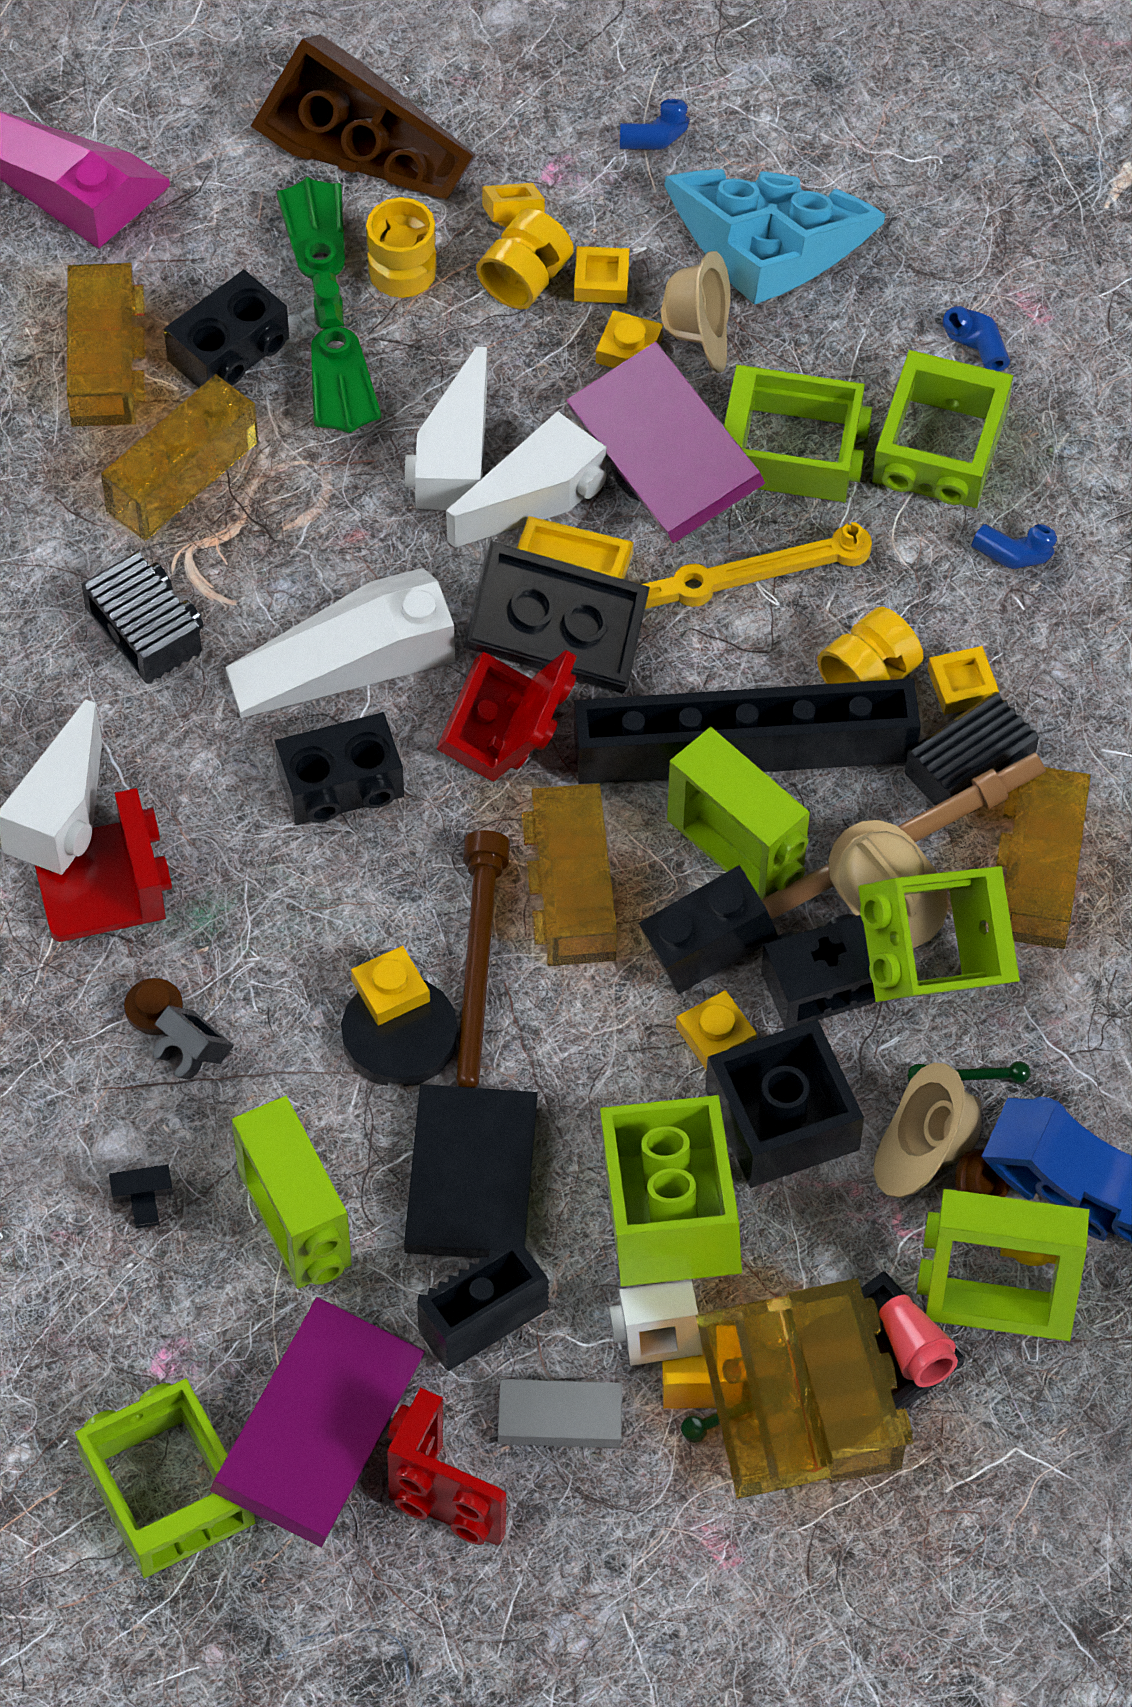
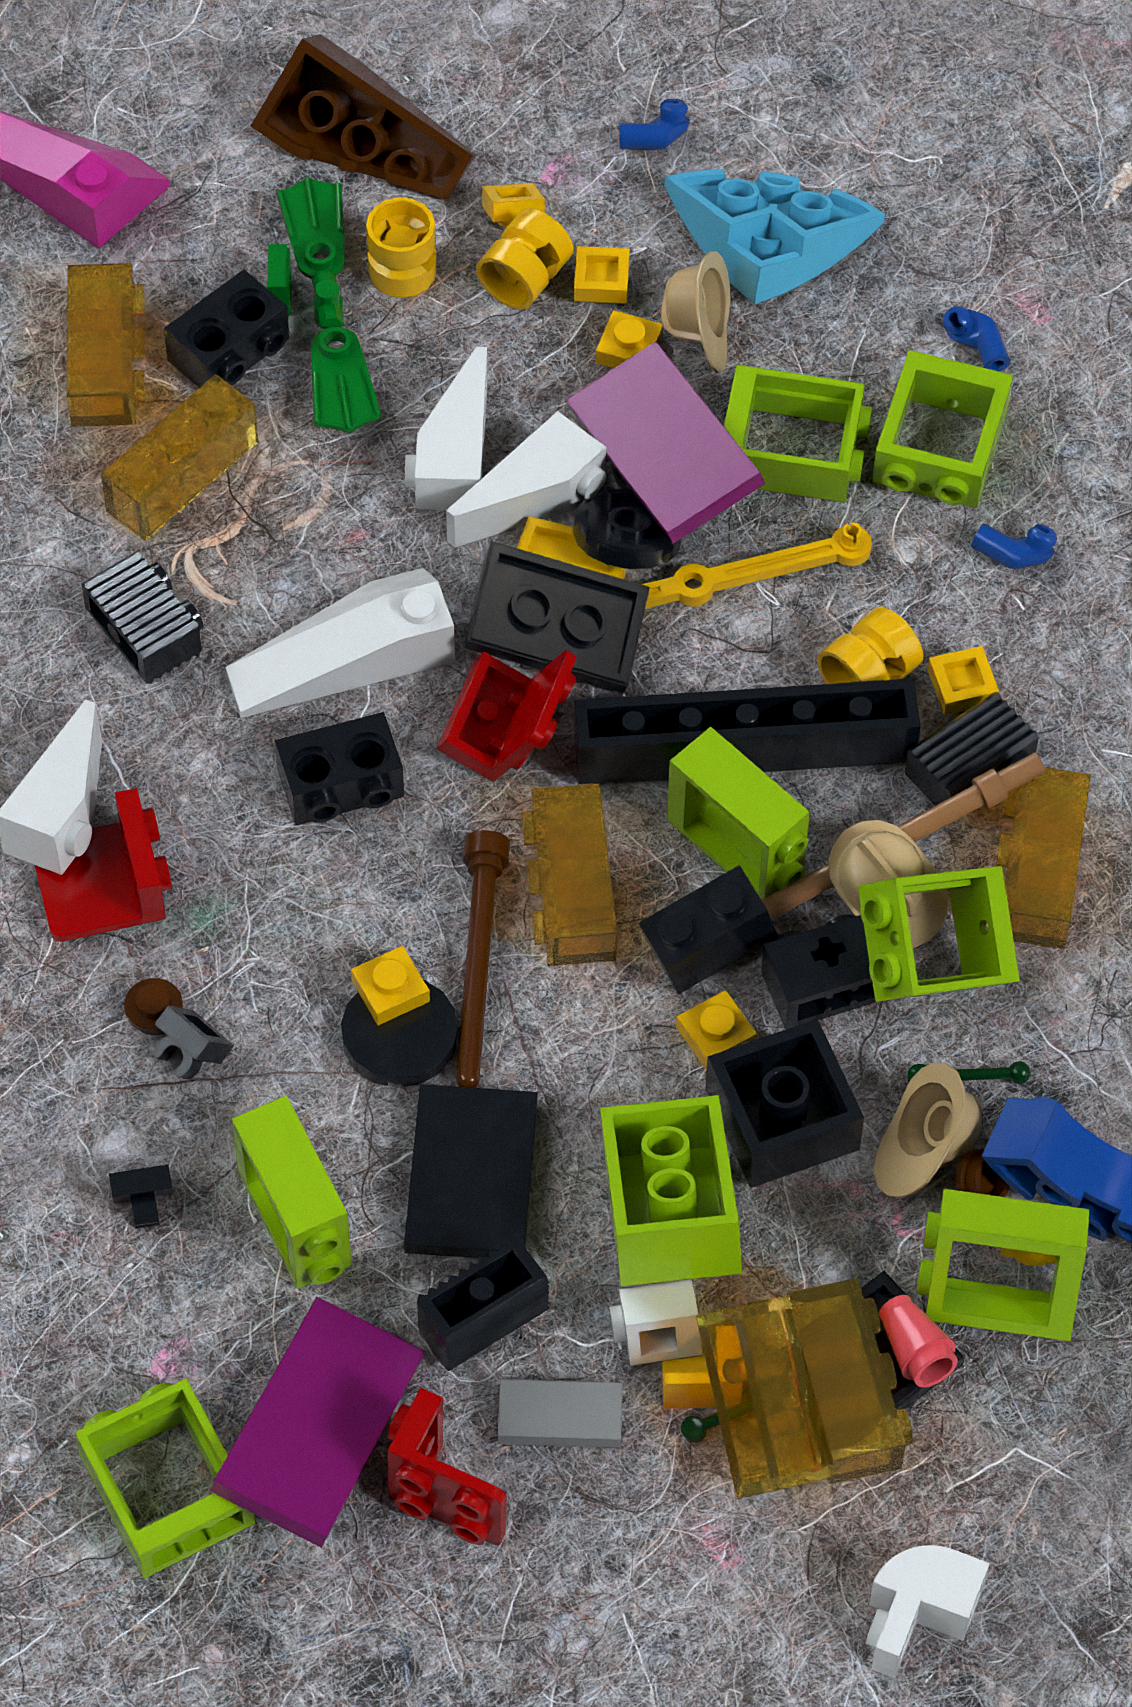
none -> green tile [267,244,292,319]
none -> black tile [573,489,682,569]
none -> white brick [866,1545,990,1678]

